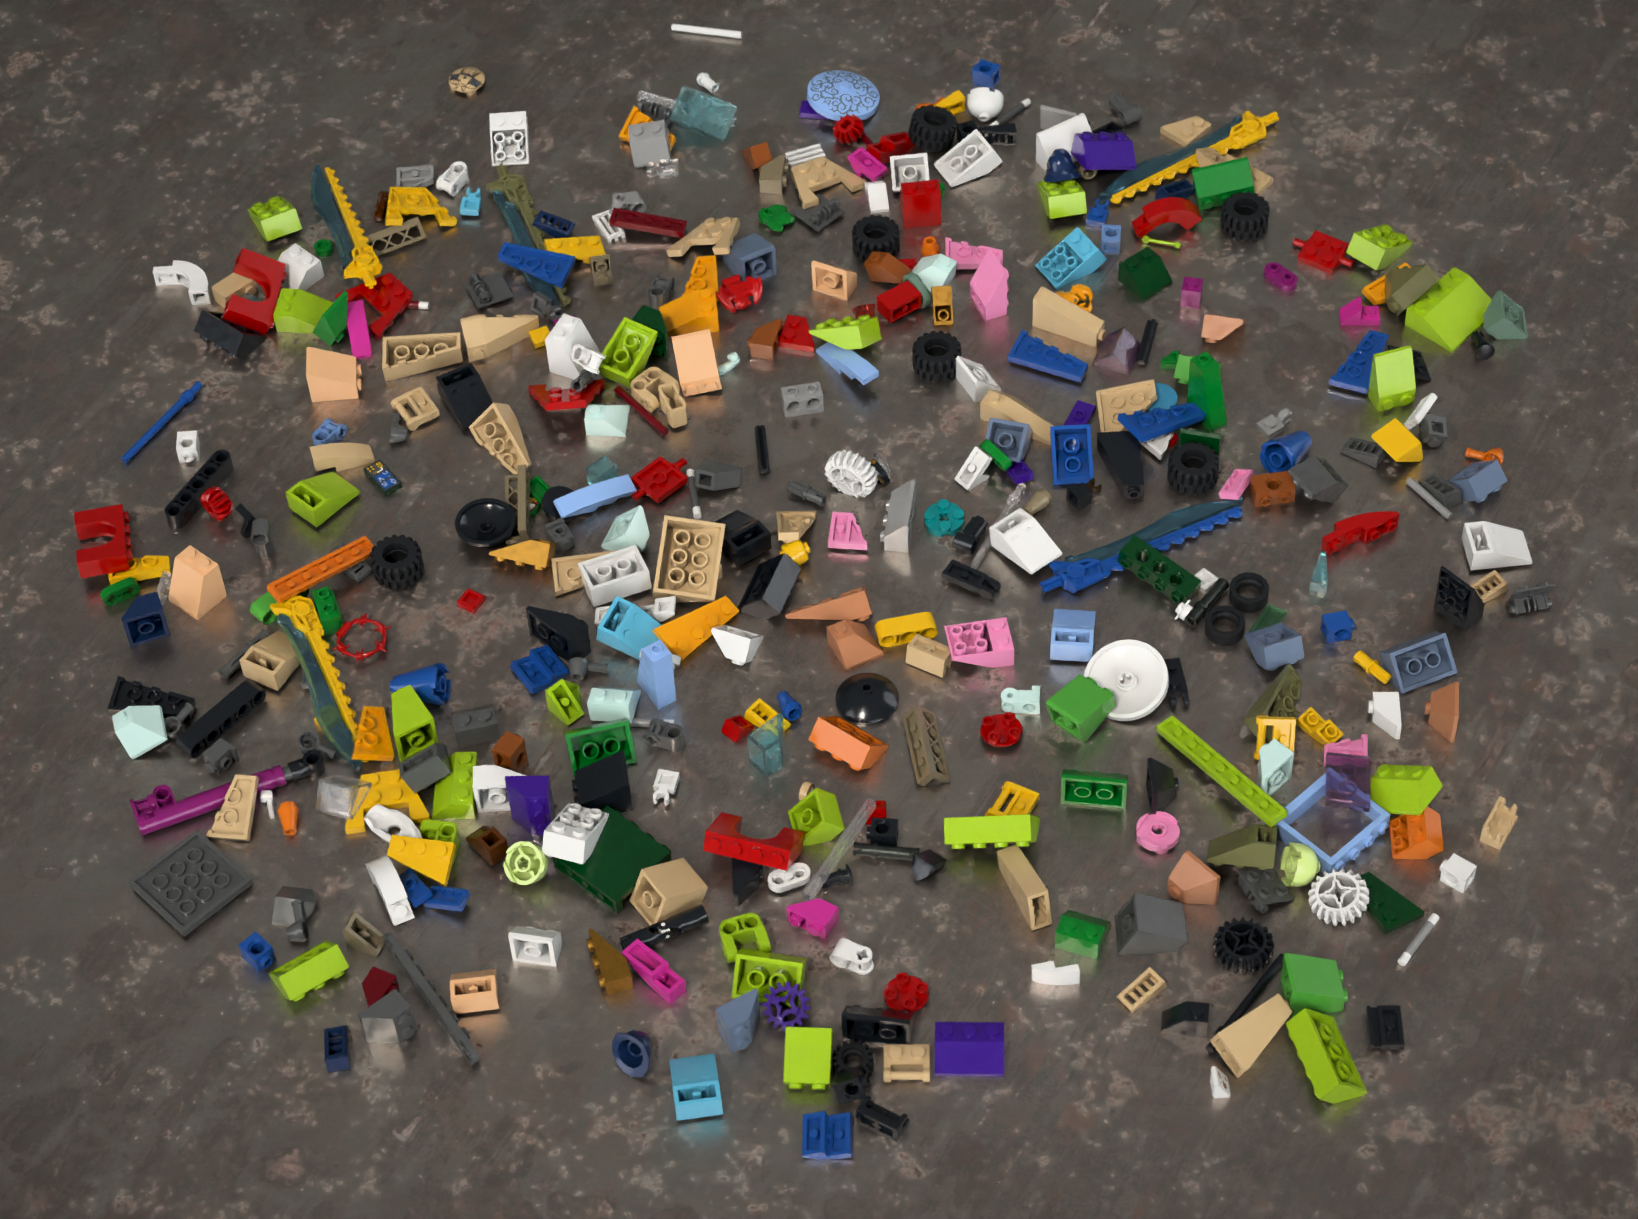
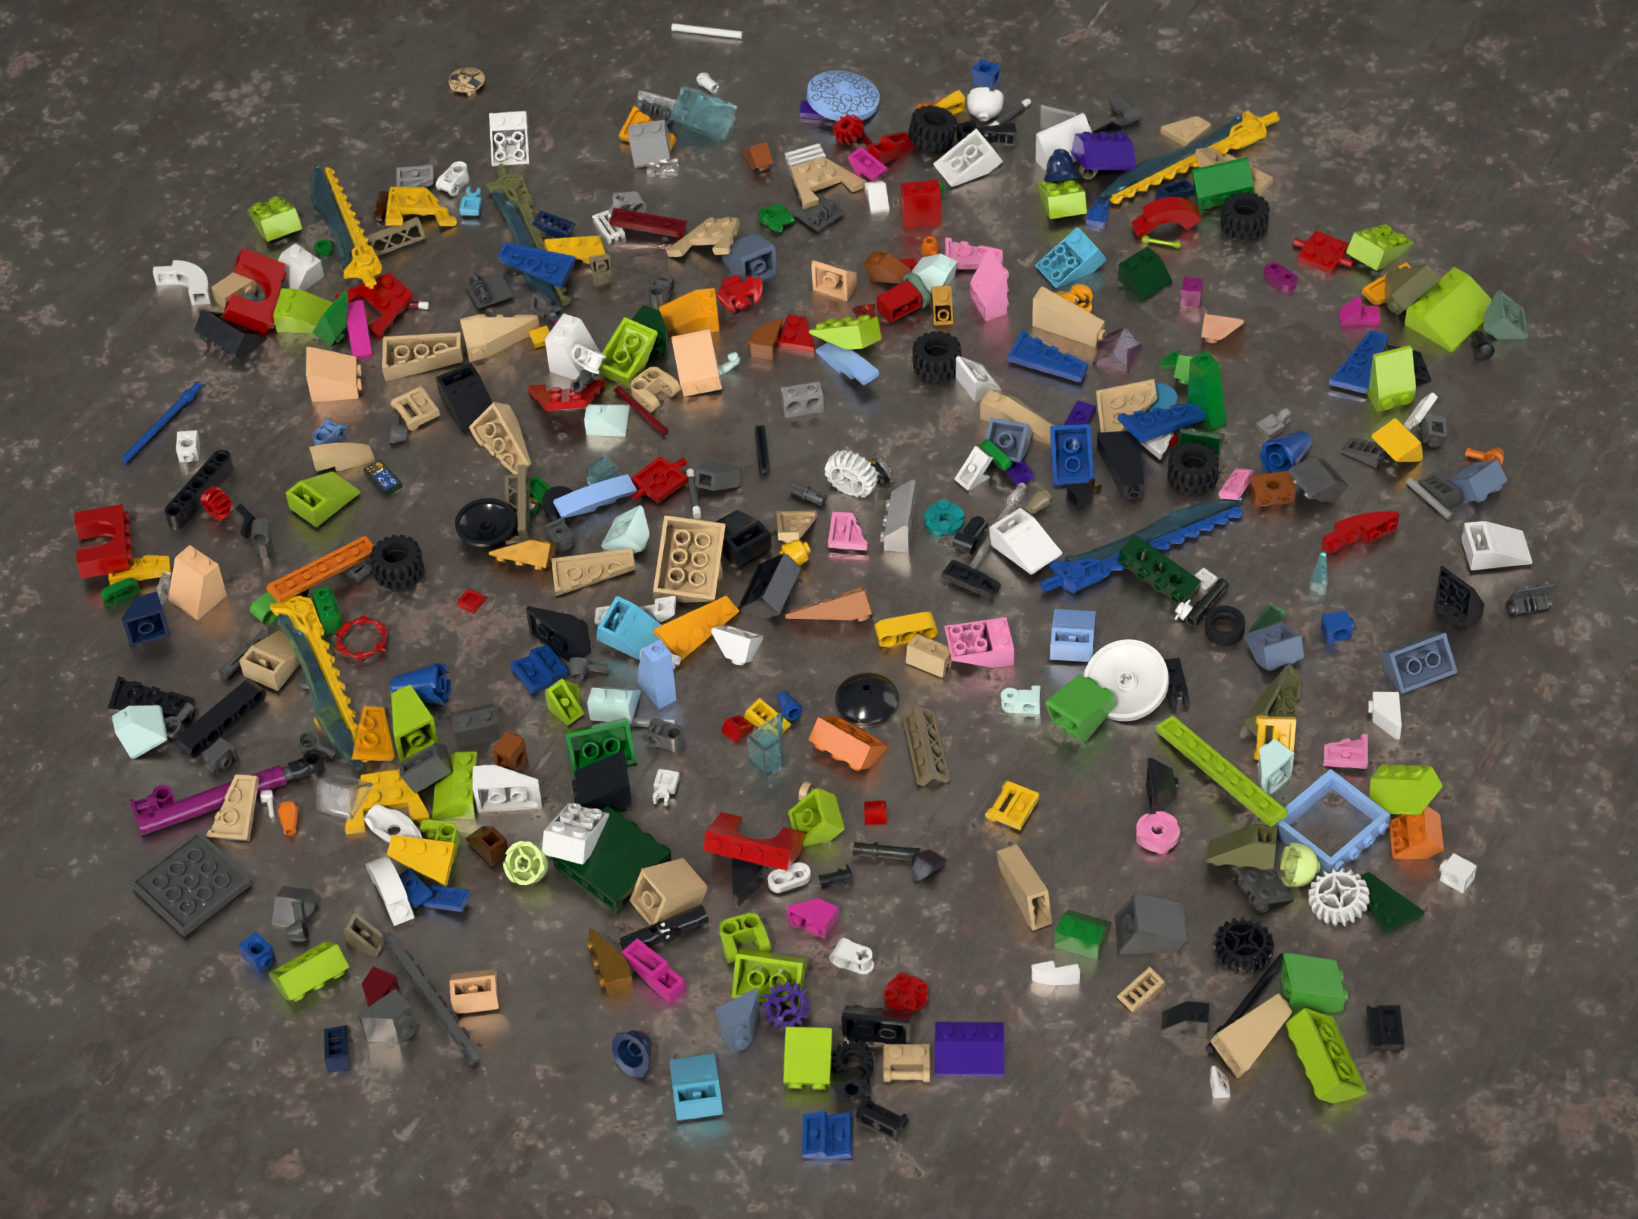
dark purple slope [505,776,555,836] -> none
white slope [508,926,563,967] -> none
white slope [578,545,652,607] -> none
tan brick [658,381,687,428] -> none
light orange wing [682,255,719,301] -> none
dark tan slope [759,155,789,194] -> none
clear axle [802,799,876,900] -> none
nougat slope [827,619,884,671] -> none
black tyre [852,215,900,262] -> none
black brick [866,818,899,846] -> none
white slope [890,153,930,192] -> none
lime slope [944,814,1040,849] -> none
red dish [980,712,1023,747] -> none
green slope [1060,769,1129,809] -> none
medium blue brick [1101,224,1121,255] -> none
black axle [1136,319,1158,366] -> none
nougat slope [1167,850,1220,905] -> none
black tyre [1229,572,1269,612] -> none
yellow slope [1296,707,1344,745] -> none
clear purple tile [1325,752,1370,812] -> none
yellow axle [1353,650,1391,684] -> none
light grey bar [1397,913,1440,966] -> none
nougat slope [1425,682,1459,742] -> none
tan slope [1470,570,1508,603] -> none
tan hinge [1480,796,1518,850] -> none

